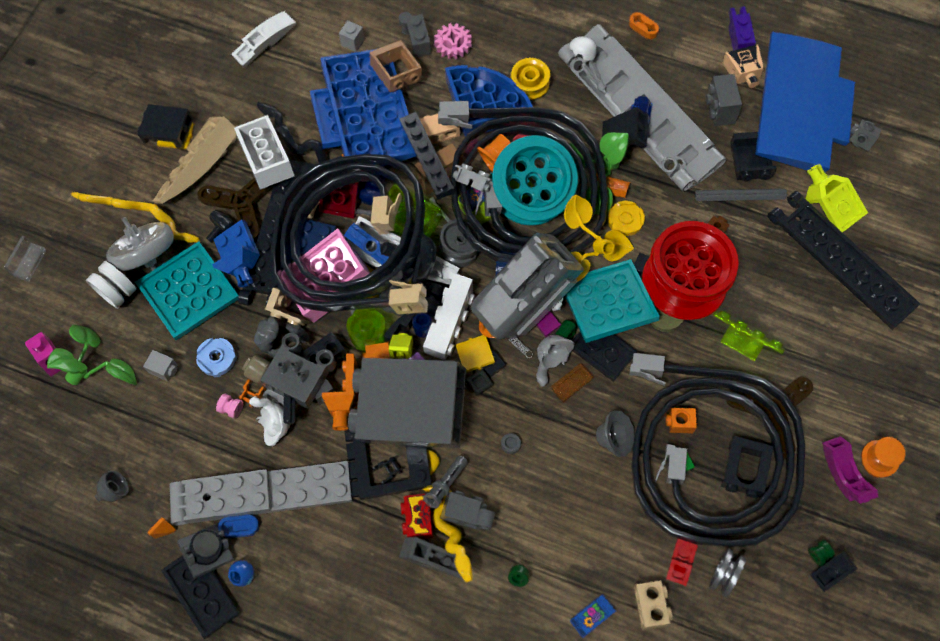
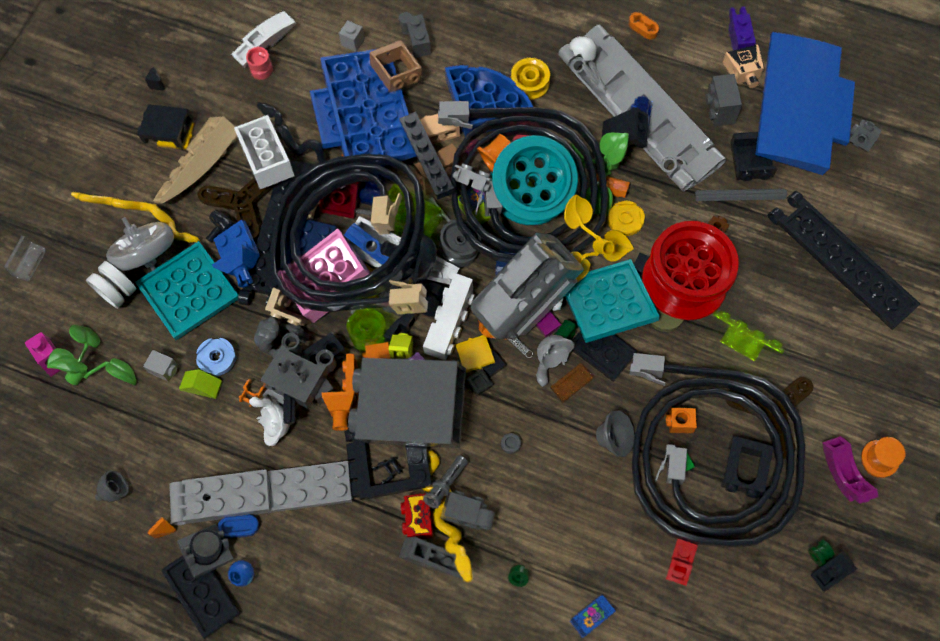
bright pink wheel [216,394,243,419] -> none
dark tan head [242,355,270,384] -> none
clear blue brick [412,313,432,338] -> none
bright pink gear [434,23,472,59] -> none
tan brick [634,581,672,630] -> none
flat silver wheel [709,549,746,598] -> none
neon yellow plate [805,164,868,233] -> none
none -> black slope [145,67,165,91]
none -> lime slope [179,369,223,399]
none -> coral wheel [246,47,273,80]

